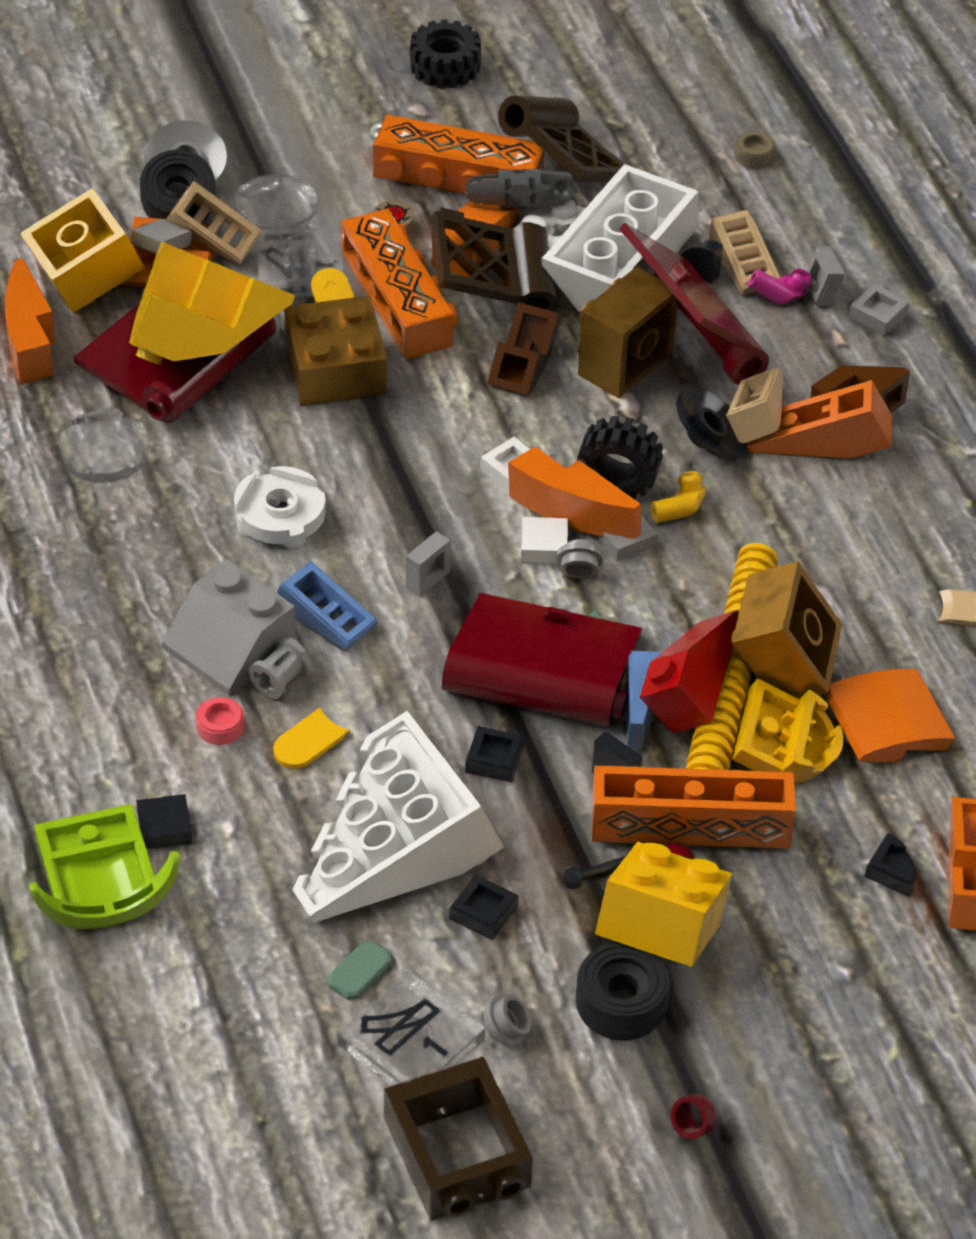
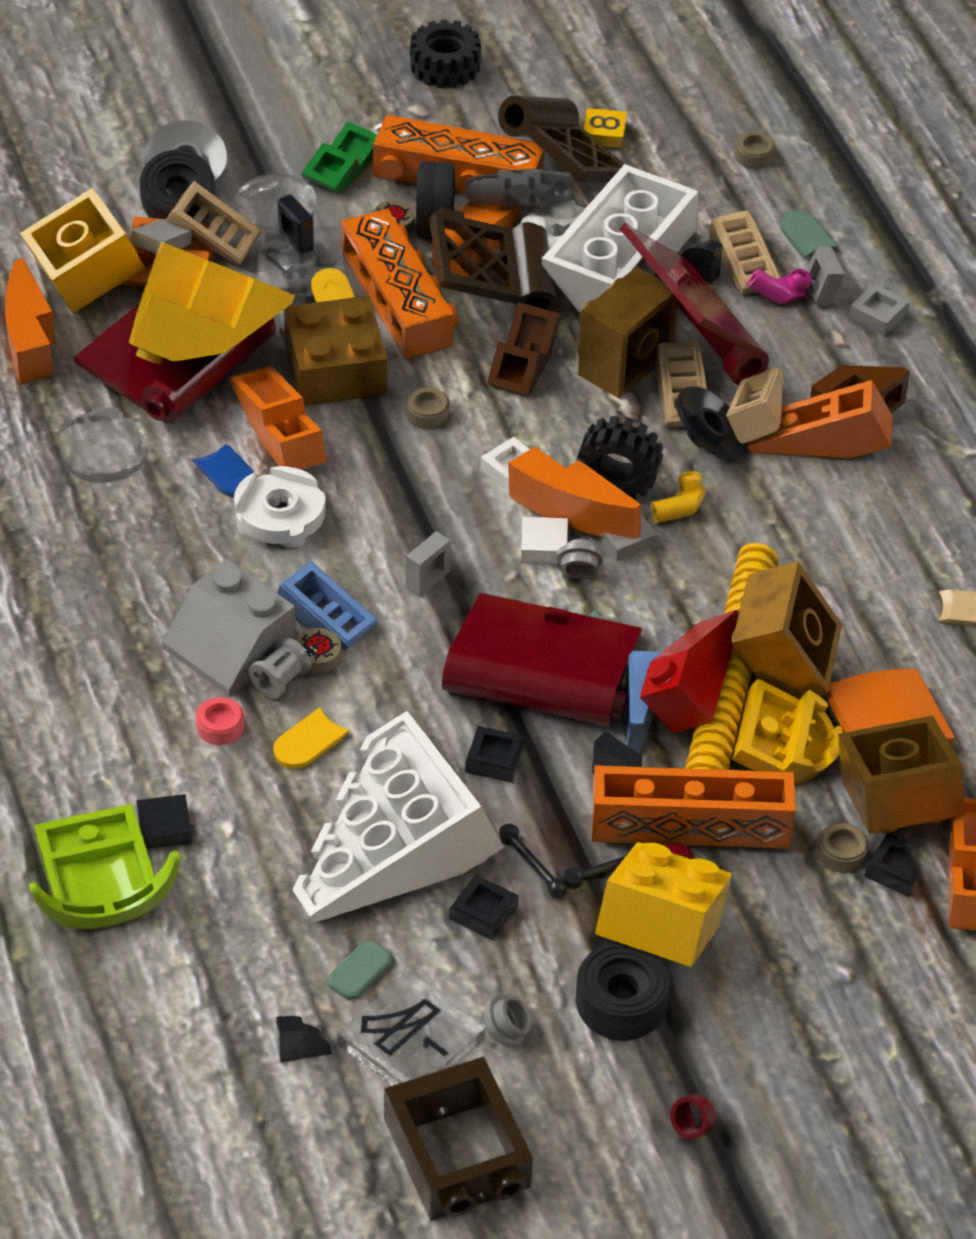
none -> blue piece [192,444,254,497]
none -> orange slope [230,365,327,470]
none -> black tile [276,1015,332,1062]
none -> black tile [277,194,314,255]
none -> tile [295,628,341,674]
none -> green slope [301,121,378,193]
none -> dark tan tile [406,387,450,429]
none -> black tyre [416,161,455,237]
none -> black hinge [499,824,567,898]
none -> yellow tile [583,108,627,149]
none -> tan slope [655,342,707,428]
none -> sand green piece [780,210,838,258]
none -> dark tan tile [817,823,869,873]
none -> pearl gold brick [838,715,965,834]

